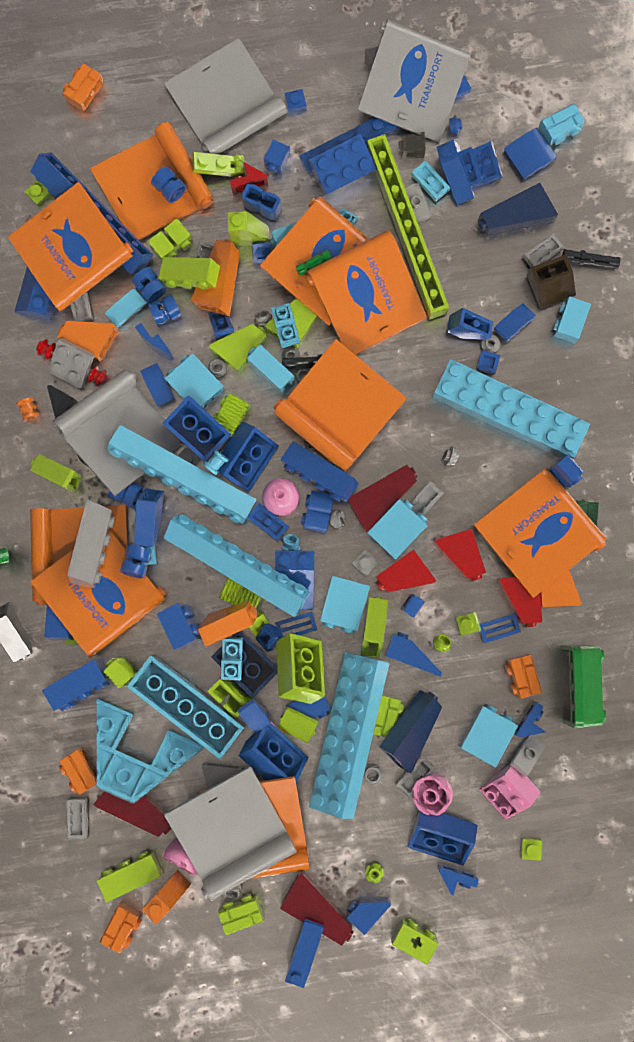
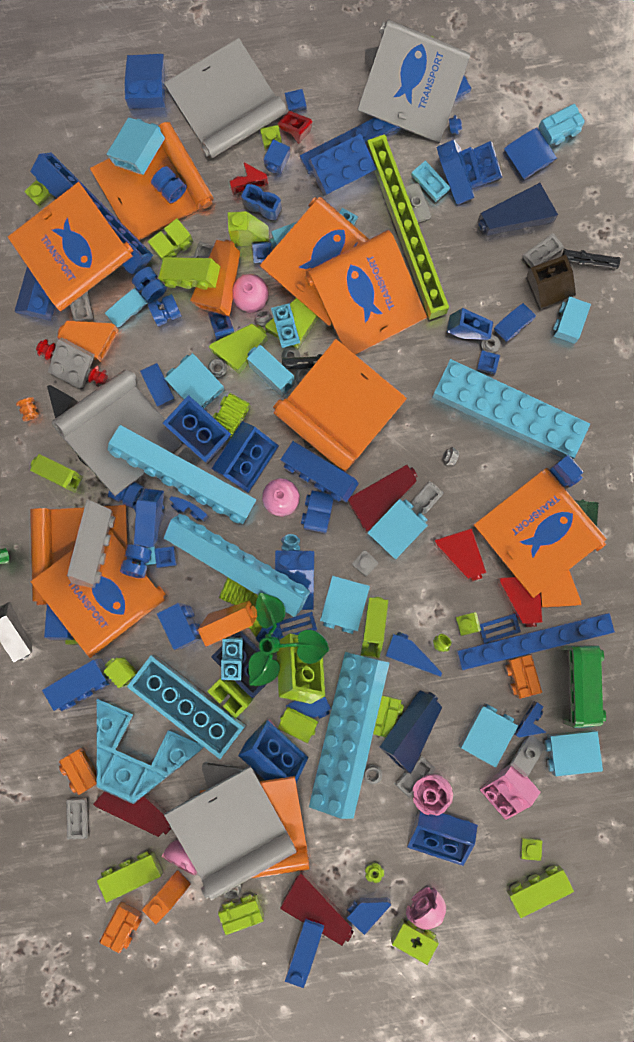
orange brick [62,63,104,112] -> none
blue slope [135,323,174,361] -> none
lime plate [192,152,245,177] -> none
medium azure bush [203,449,229,475] -> none
blue slope [237,699,271,734] -> none
blue plate [247,503,289,542] -> none
green axle [296,250,332,276] -> none
light grey plate [330,509,346,529] -> none
red slope [375,549,437,593] -> none
clear smoke brick [398,132,426,159] -> none
blue brick [401,594,425,618] -> none
blue slope [437,864,479,897] -> none
none -> medium azure brick [106,117,165,175]
none -> blue slope [125,54,166,109]
none -> blue plate [154,546,177,568]
none -> blue slope [169,496,209,522]
none -> bright pink cylinder [233,274,269,313]
none -> green plant [248,593,329,686]
none -> lime plate [260,125,282,149]
none -> red slope [277,111,313,144]
none -> bright pink cylinder [406,887,446,930]
none -> blue brick [455,613,615,670]
none -> lime brick [507,865,574,918]
none -> medium azure brick [545,730,603,776]

